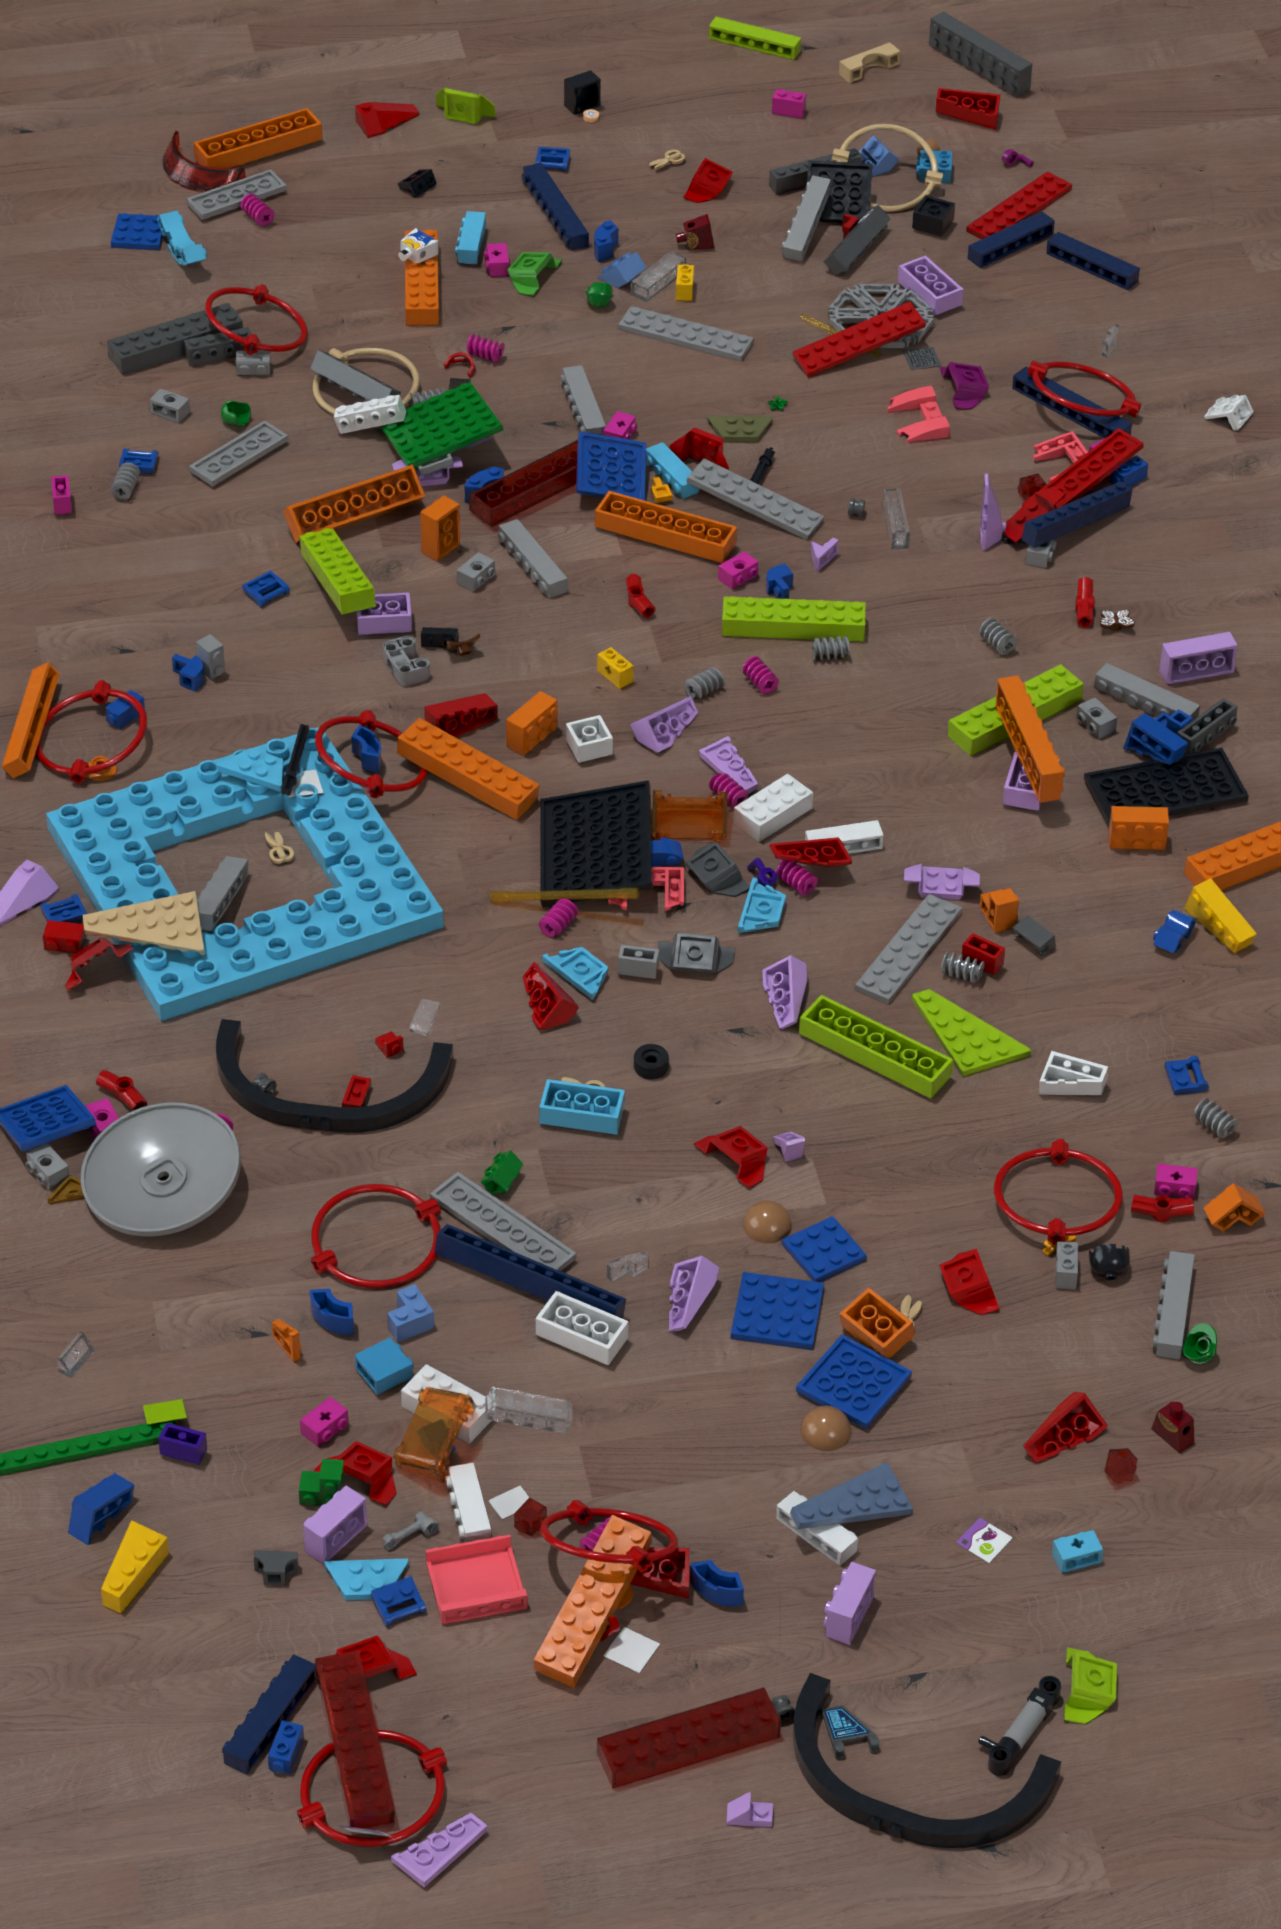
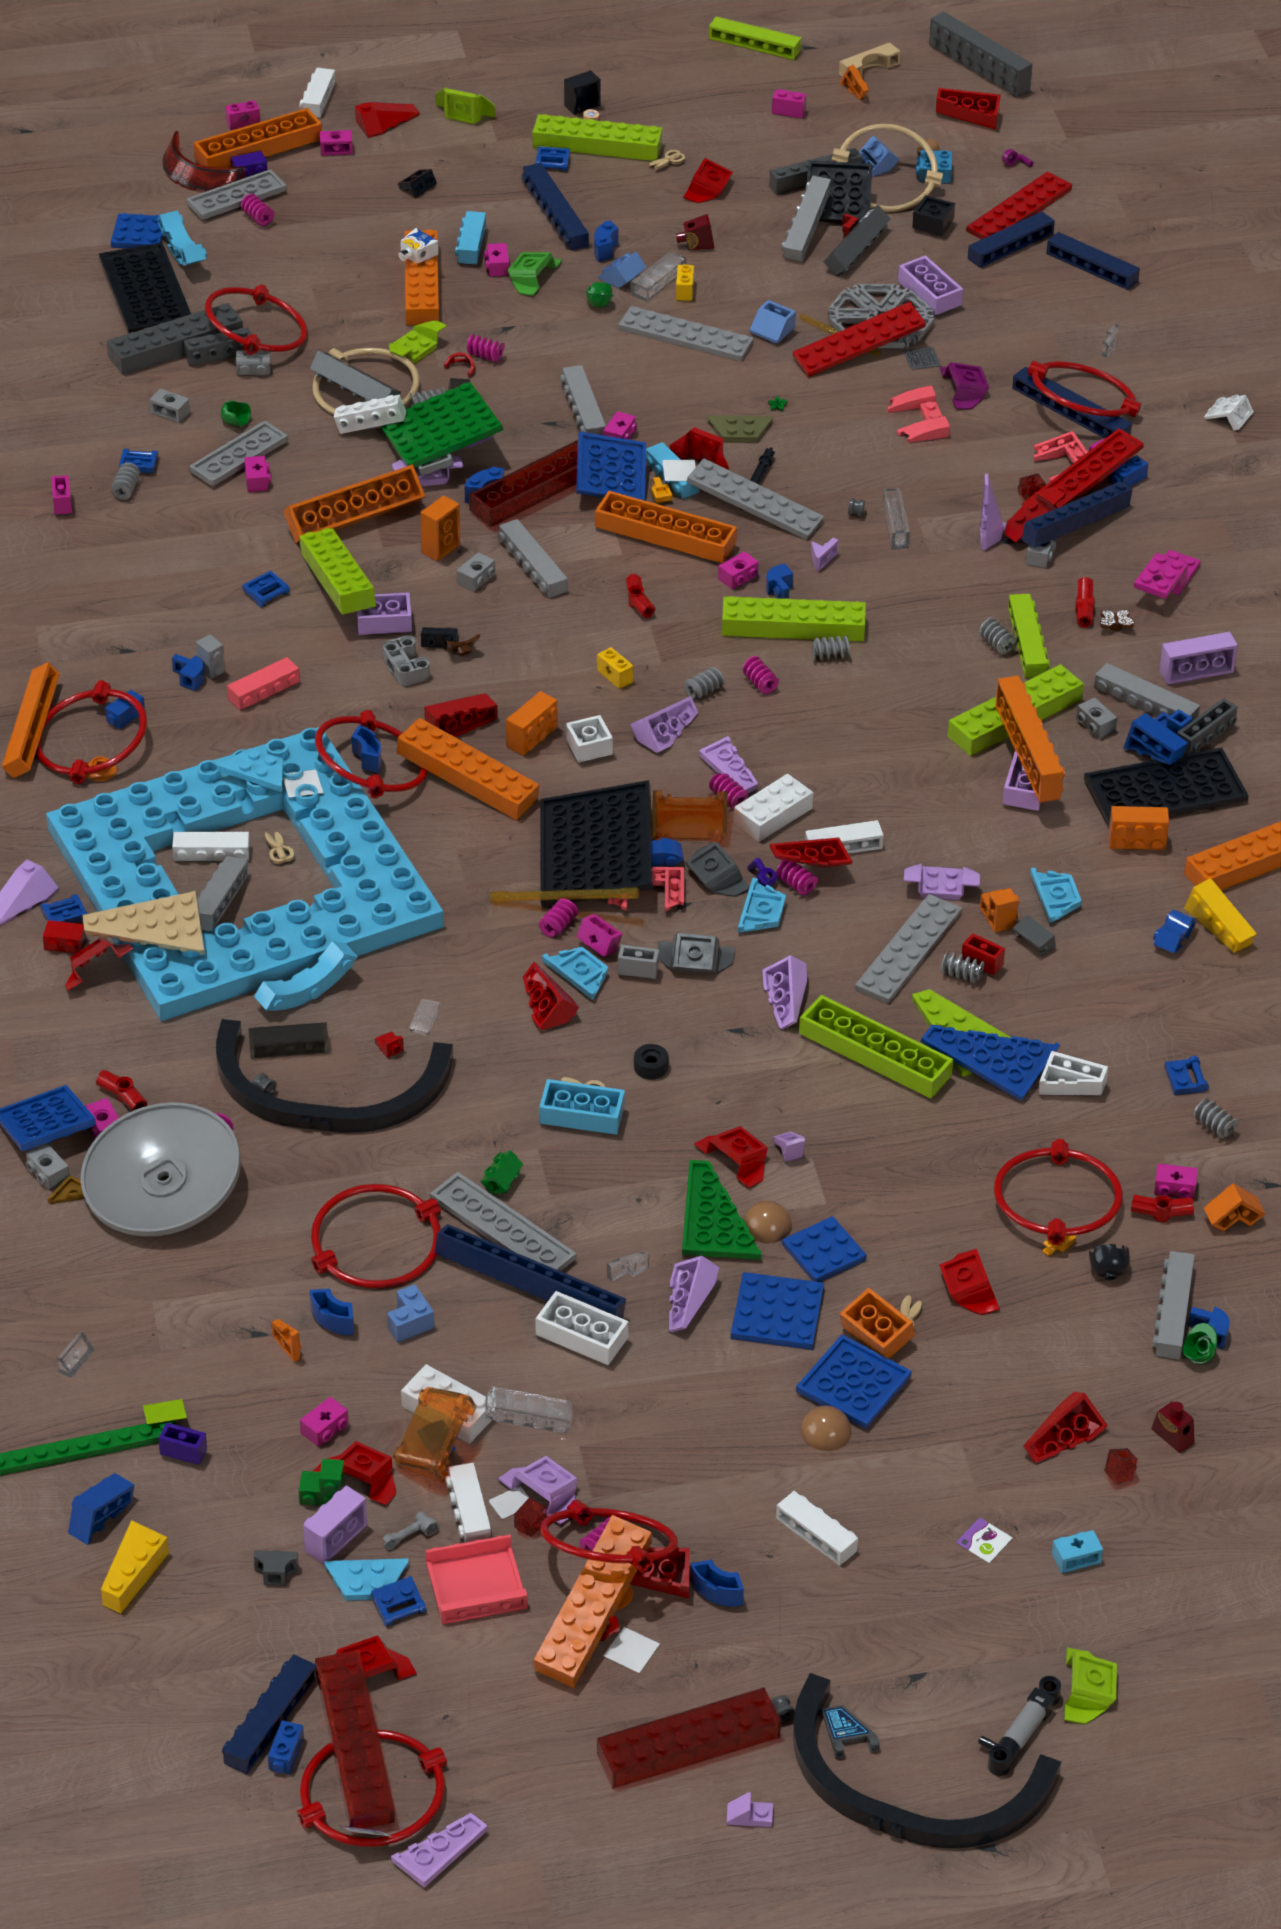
black axle [281,724,309,796] -> none
red plate [342,1075,371,1108] -> none
dark azure brick [354,1338,414,1395] -> none
sand blue wing [790,1462,913,1529] -> none
lavender brick [823,1562,876,1645] -> none
light grey brick [1055,1241,1078,1289] -> none
none -> black plate [99,243,191,334]
none -> white brick [172,832,250,861]
none -> dark pink brick [225,100,260,130]
none -> coral brick [227,657,300,710]
none -> dark purple brick [231,151,267,180]
none -> dark pink brick [244,456,271,492]
none -> clear smoke brick [248,1022,329,1058]
none -> medium azure brick [254,941,358,1011]
none -> white brick [300,68,335,118]
none -> dark pink brick [320,130,353,155]
none -> lime piece [389,320,447,364]
none -> lavender piece [498,1456,577,1525]
none -> lime brick [532,114,663,161]
none -> dark pink brick [577,914,623,957]
none -> white sticker [662,460,696,481]
none -> green wing [682,1160,762,1260]
none -> medium blue slope [750,300,796,344]
none -> orange wing [840,64,869,100]
none -> blue wing [921,1025,1060,1101]
none -> lime brick [1008,593,1050,678]
none -> medium azure wing [1030,868,1082,923]
none -> dark pink bracket [1134,549,1201,599]
none -> blue brick [1188,1307,1230,1349]

